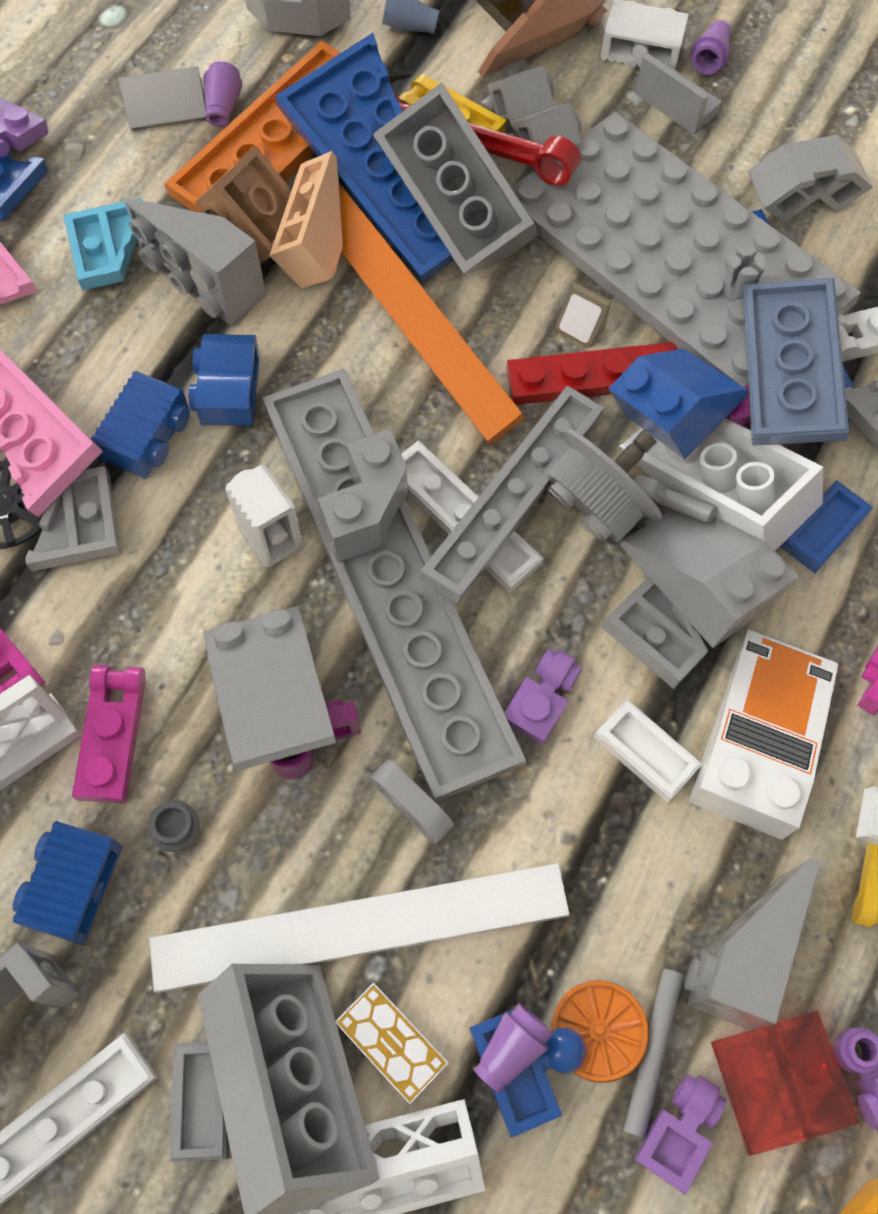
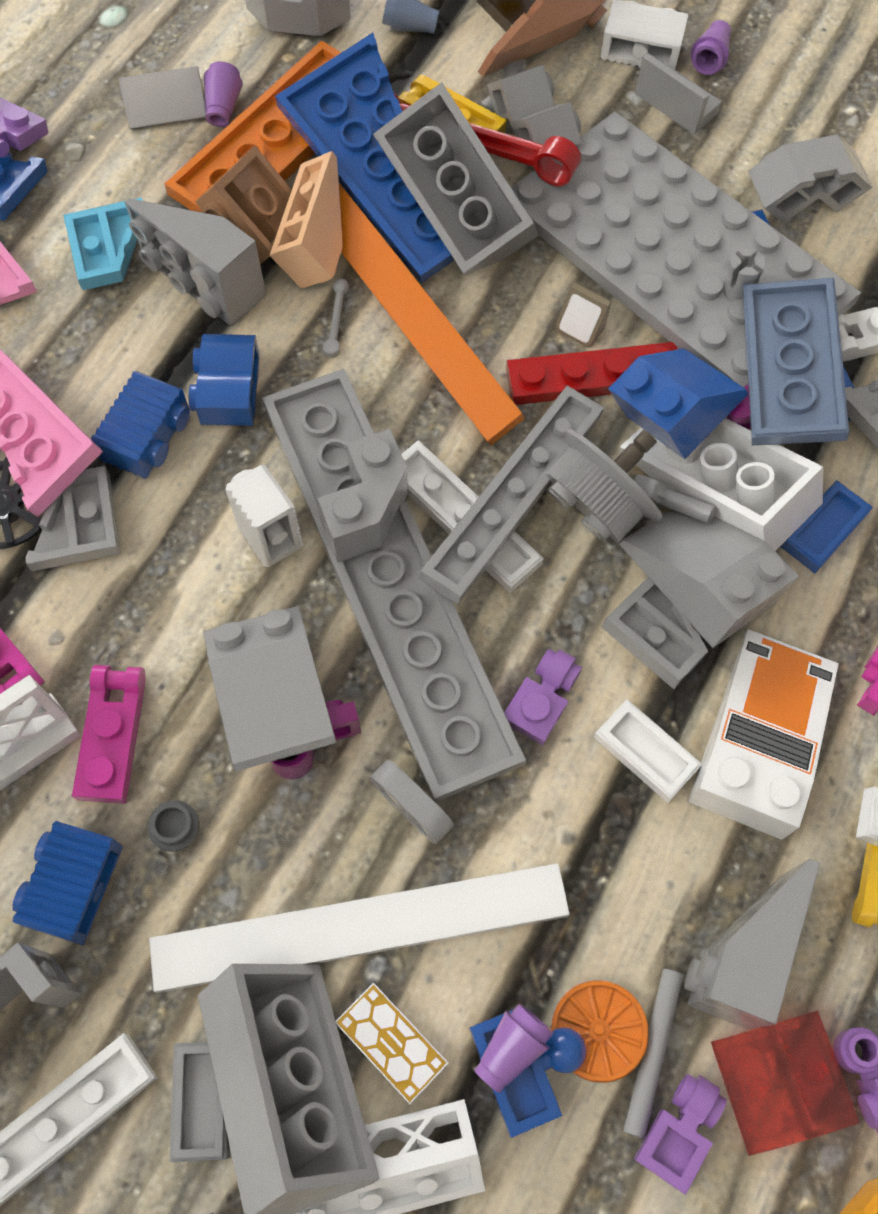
none -> light grey hinge [323,278,349,358]

